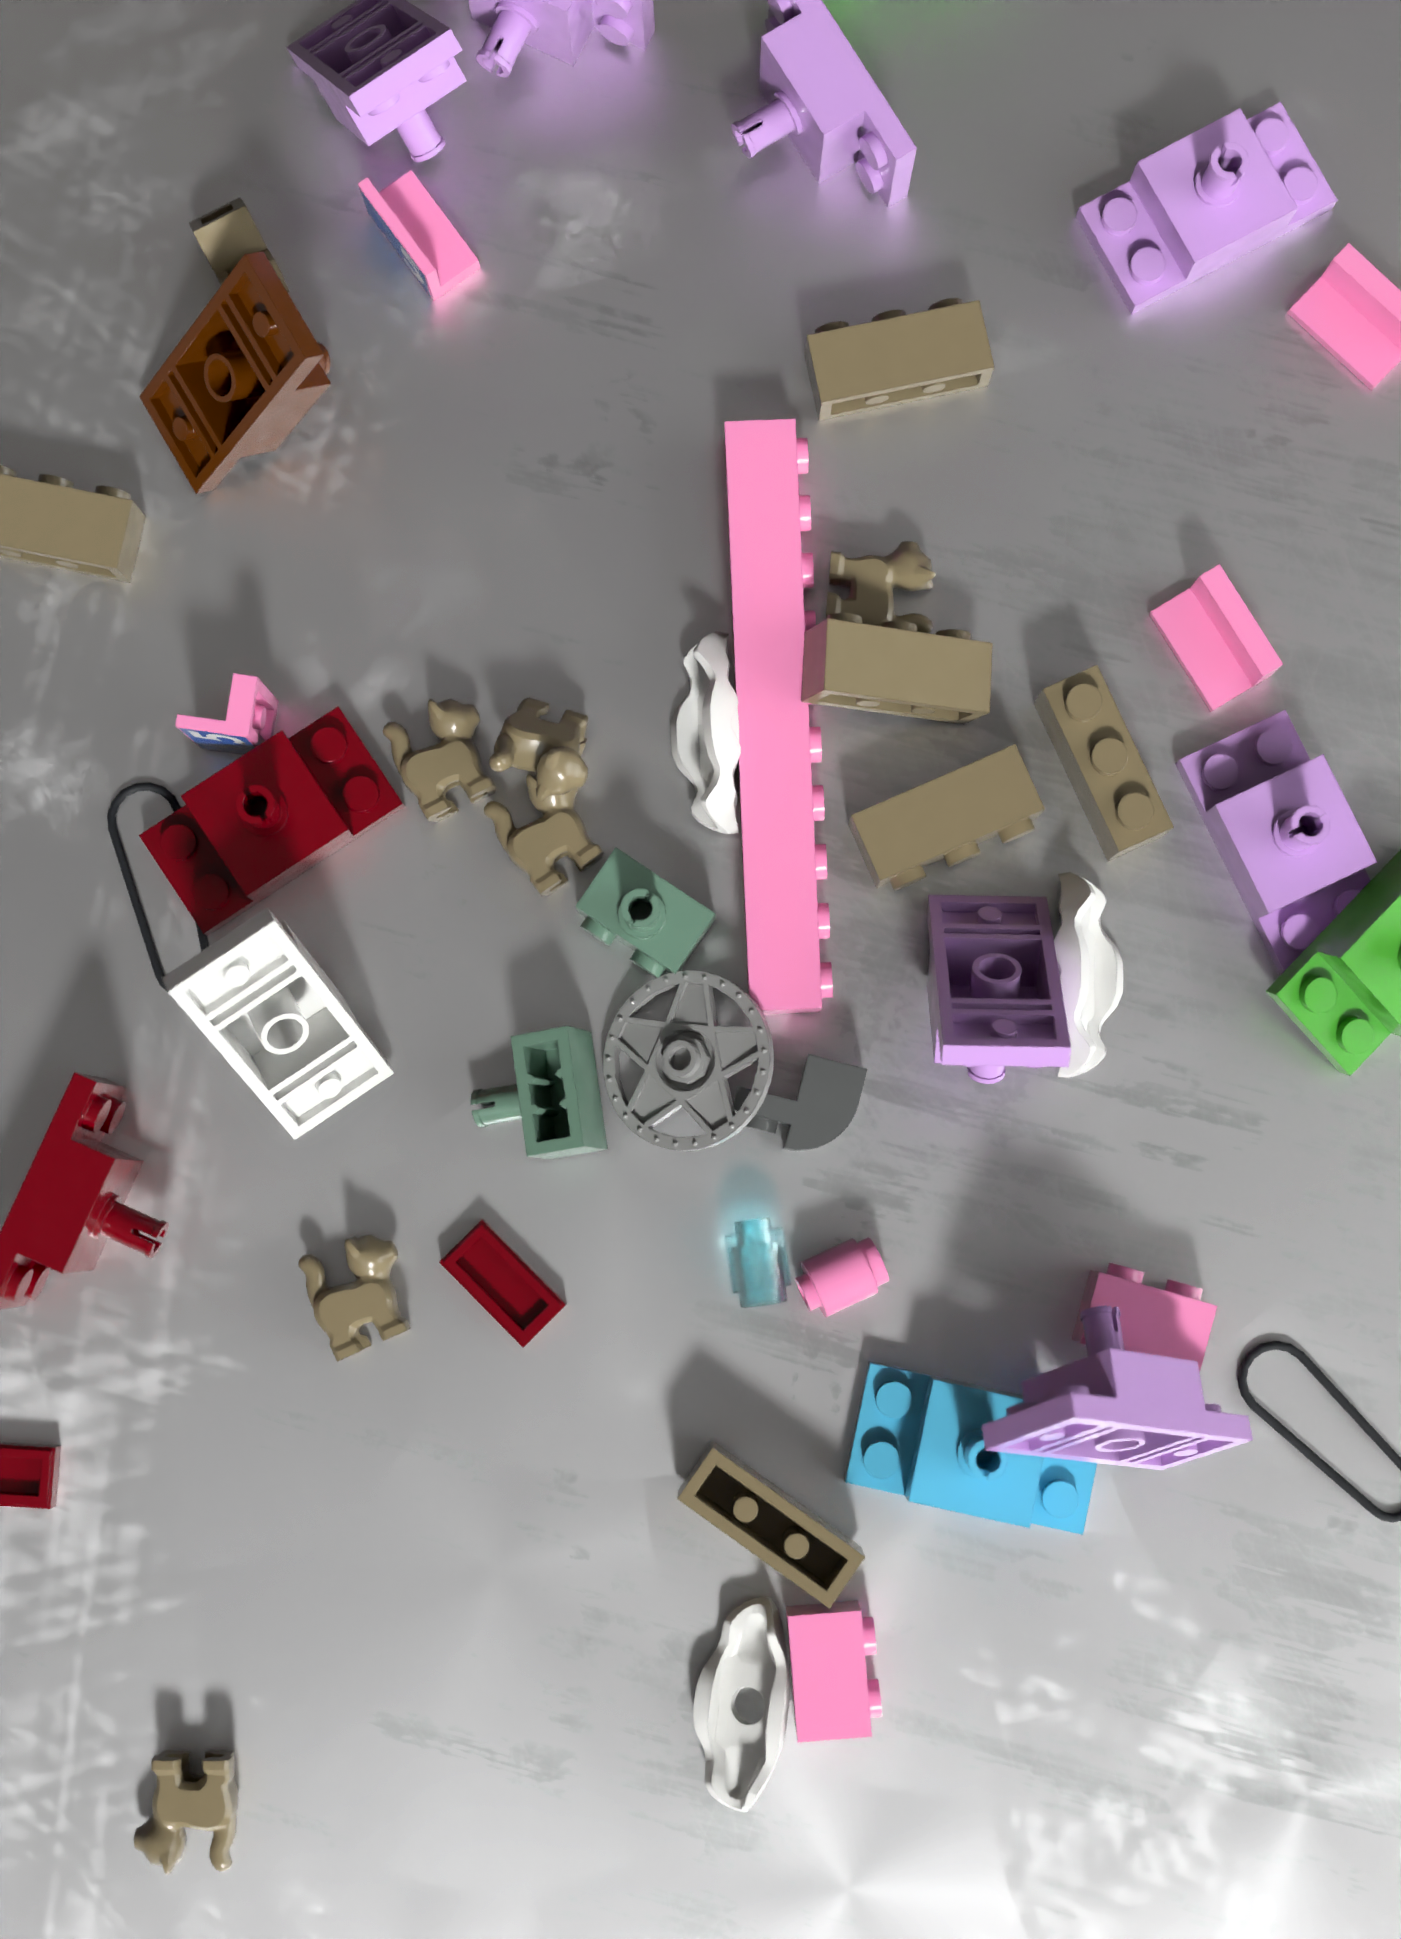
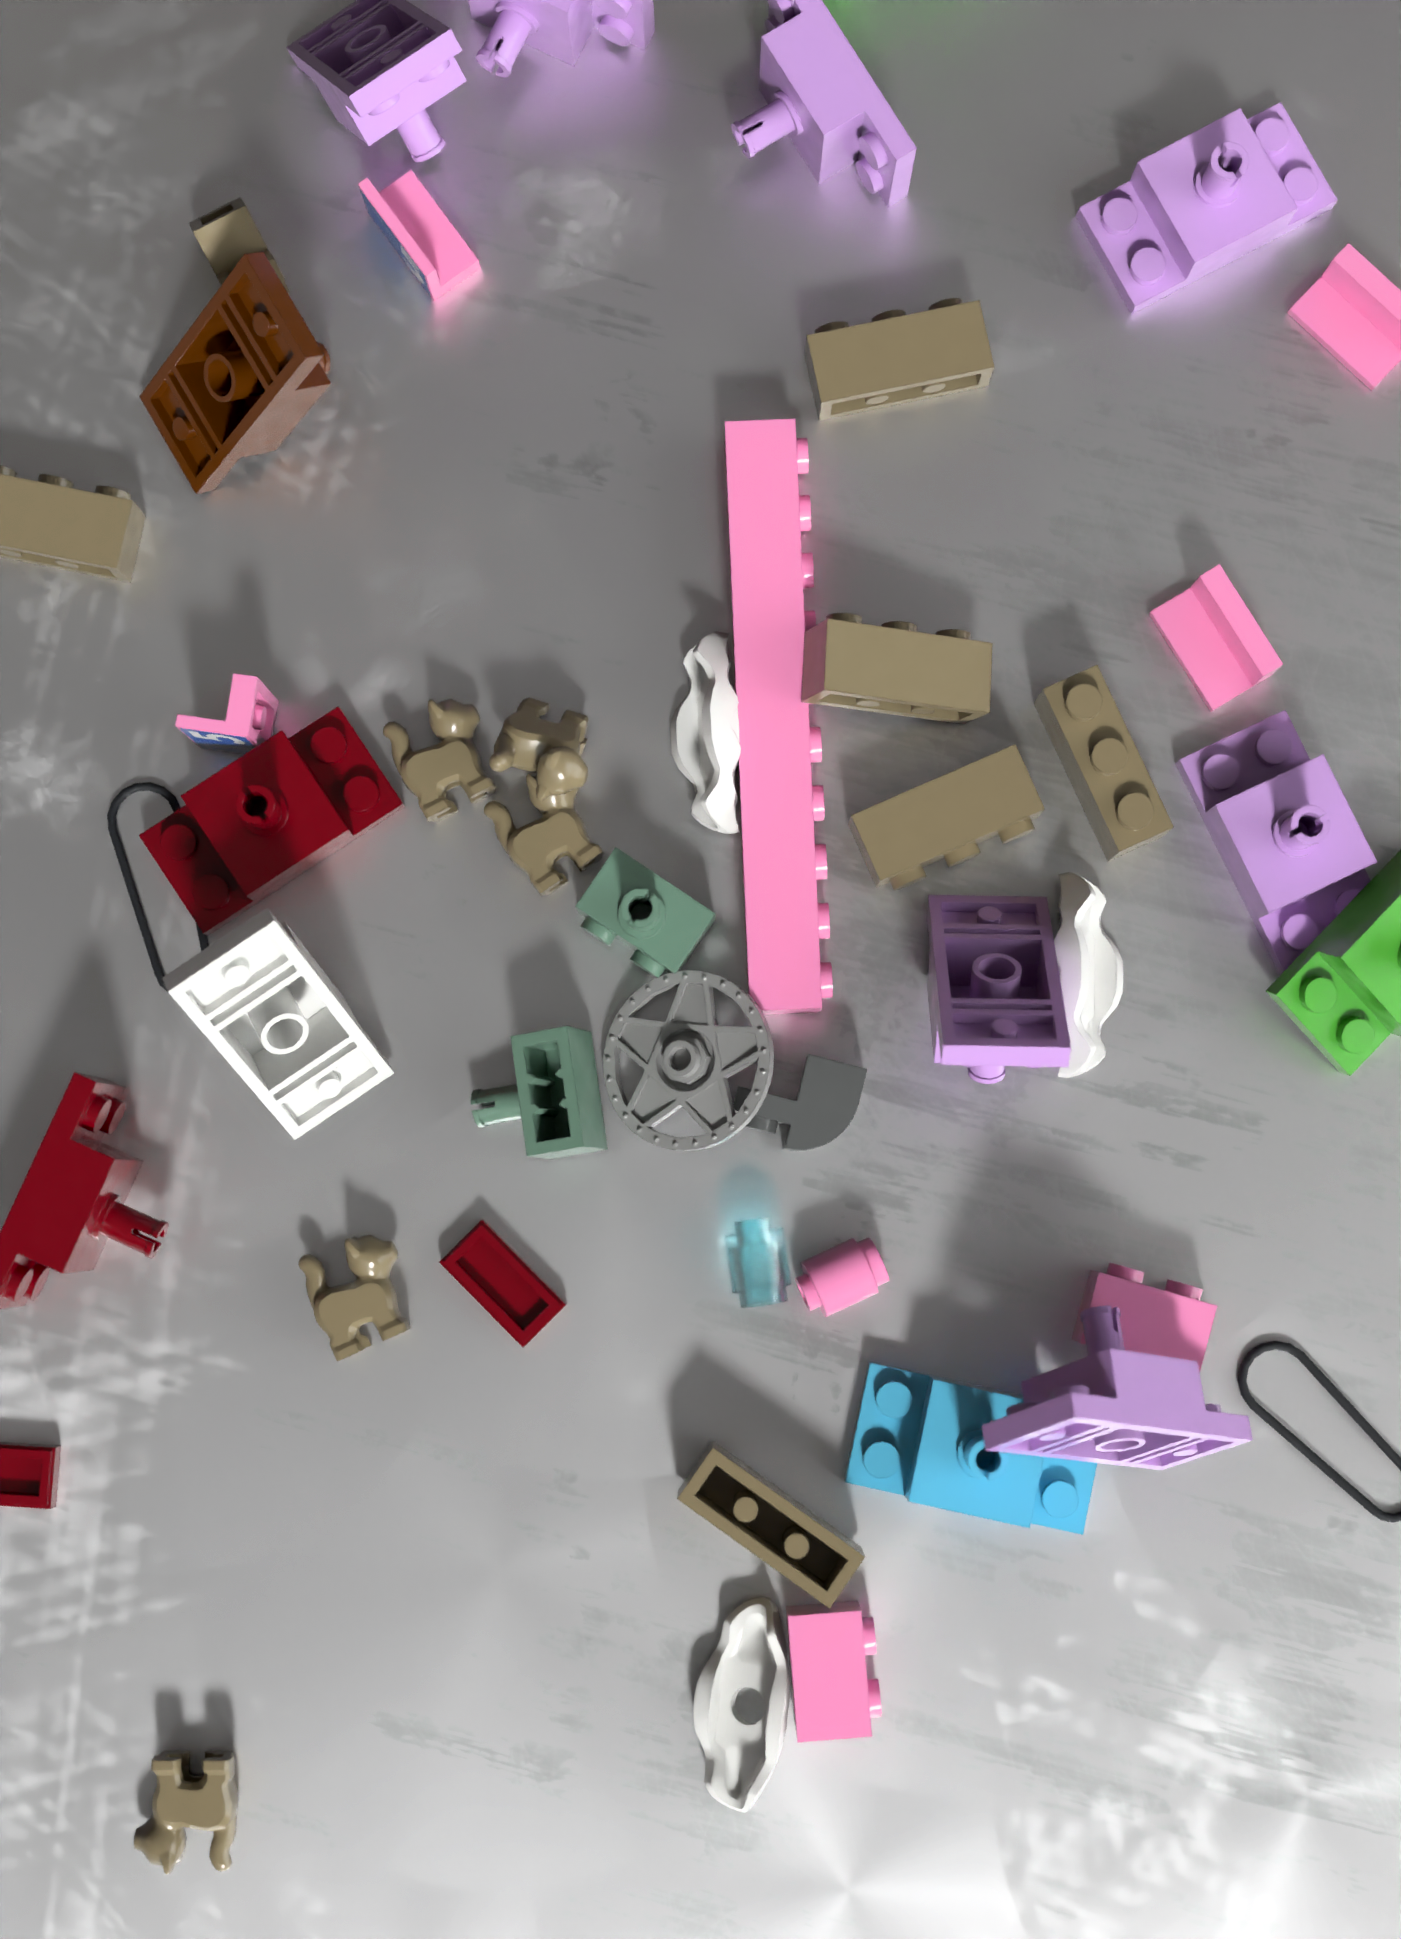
dark tan animal [825,541,936,633] -> none

